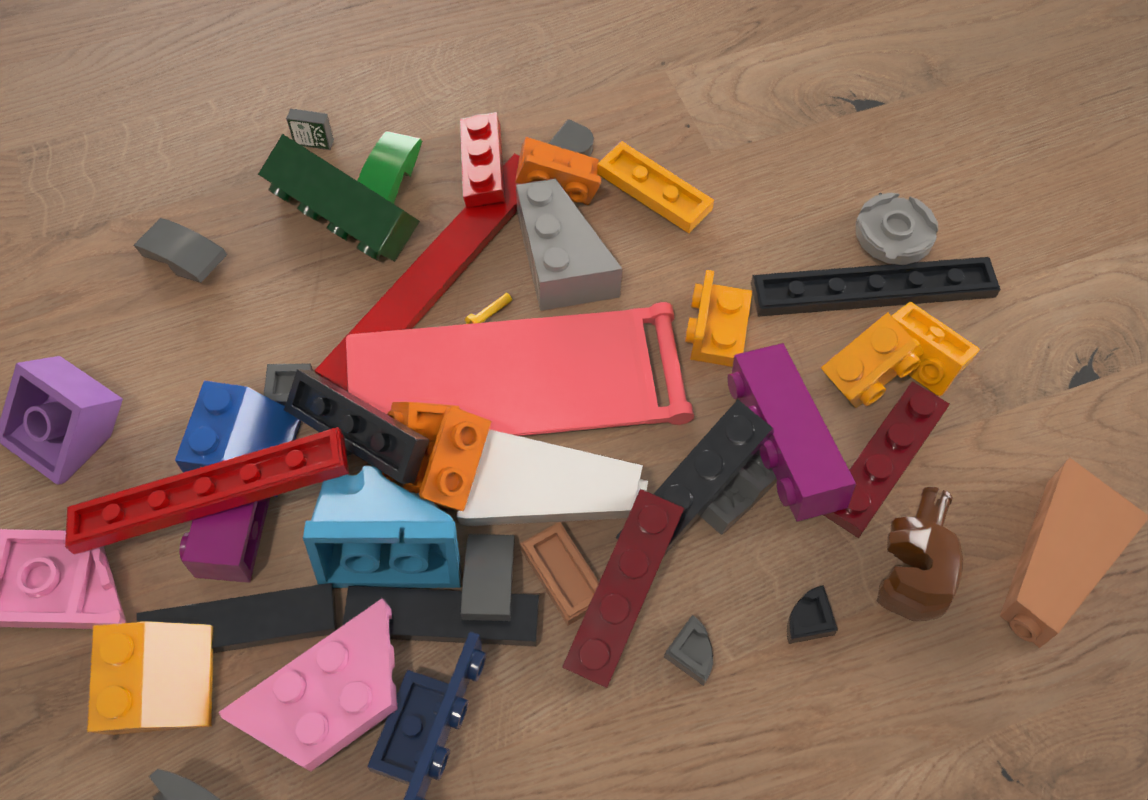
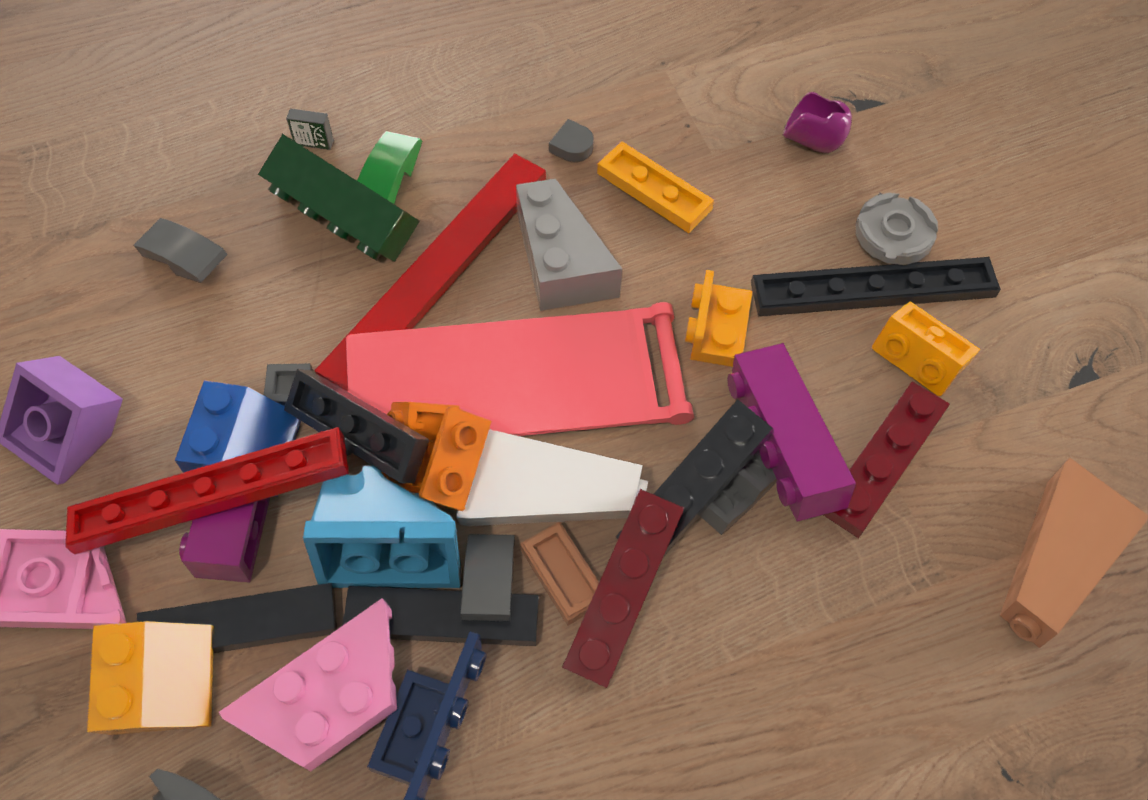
plate [460,112,505,208] -> none
yellow piece [465,293,512,324] -> none
orange bracket [515,137,601,205] -> none
dark grey tile [664,615,713,686] -> none
black tile [787,585,838,644] -> none
light orange bracket [821,312,924,408] -> none
reddish brown piece [876,487,963,621] -> none
none -> magenta hair [783,92,852,153]

